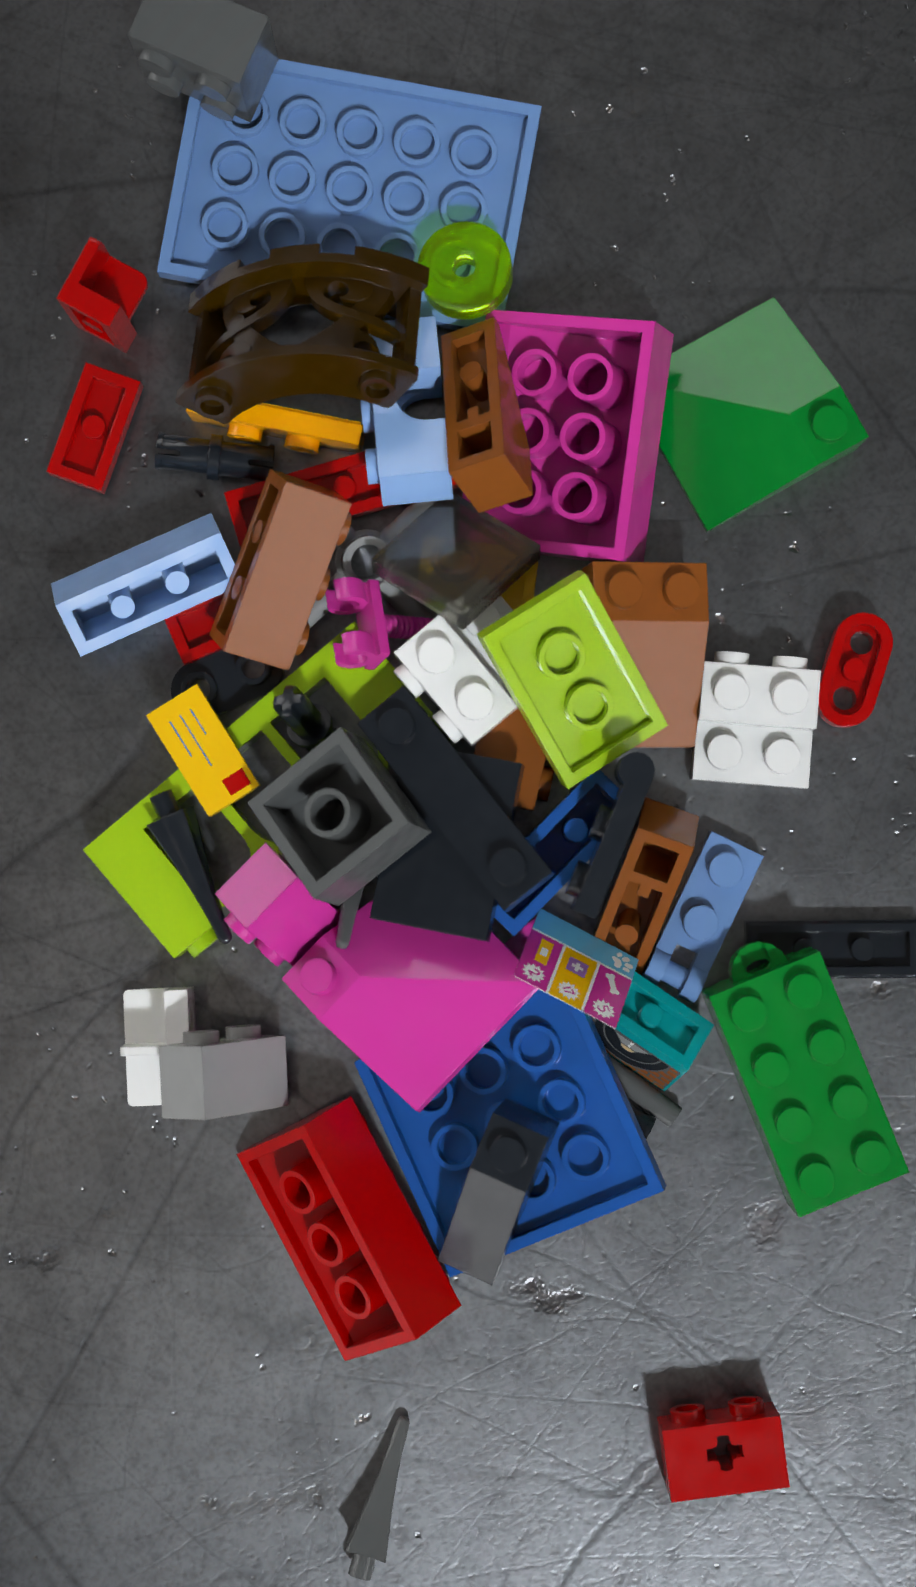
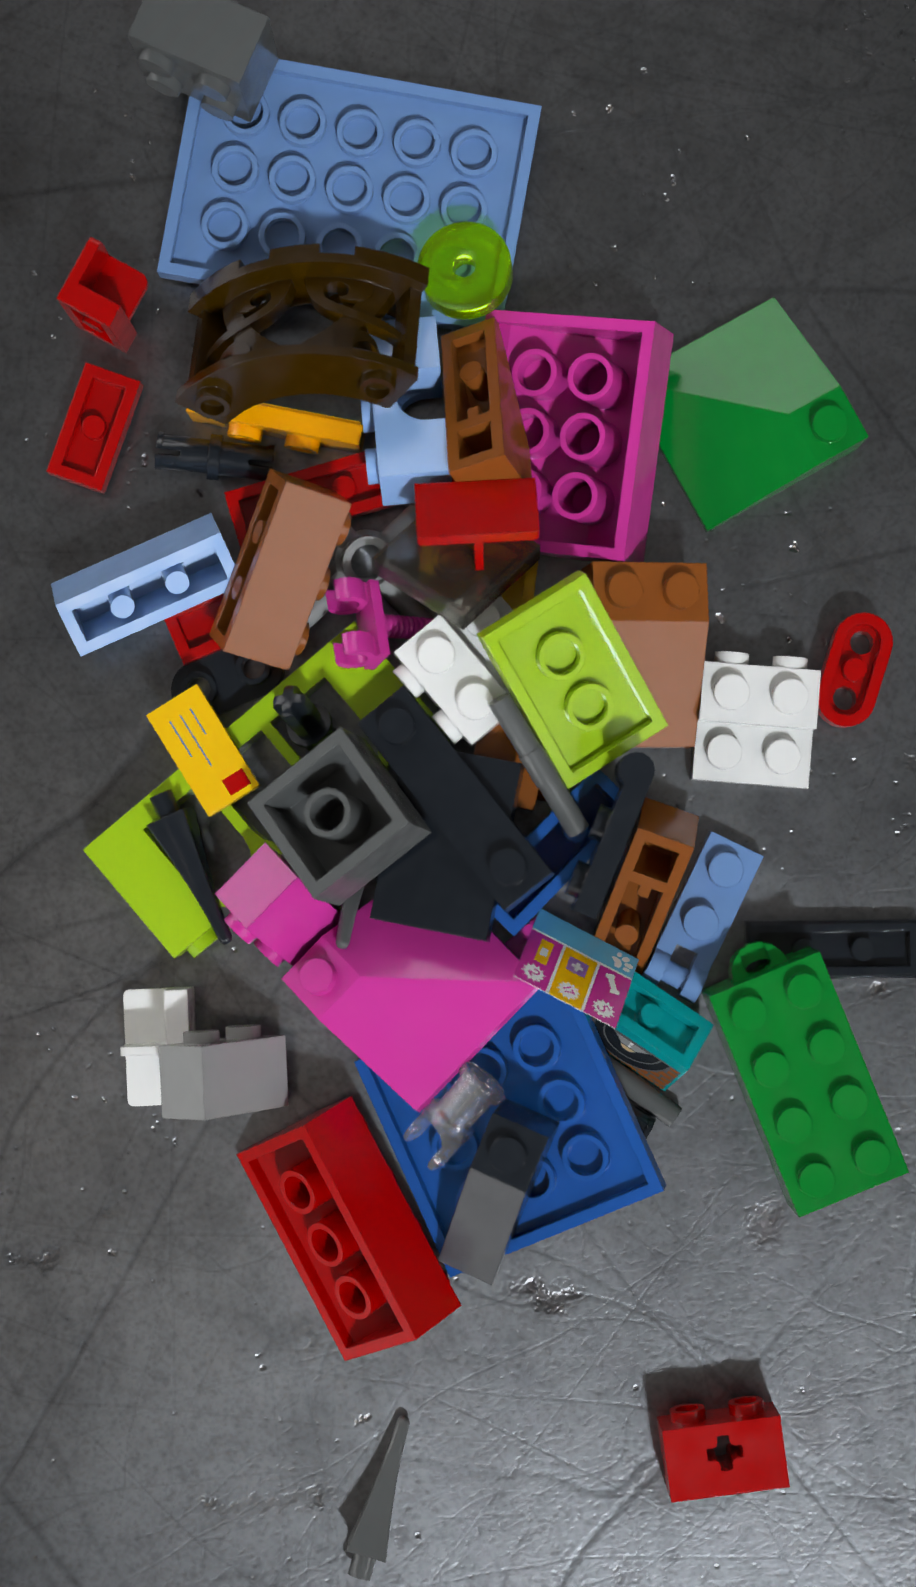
none -> clear piece [403,1061,505,1171]
none -> red panel [414,477,540,571]
none -> dark grey piece [488,692,589,838]

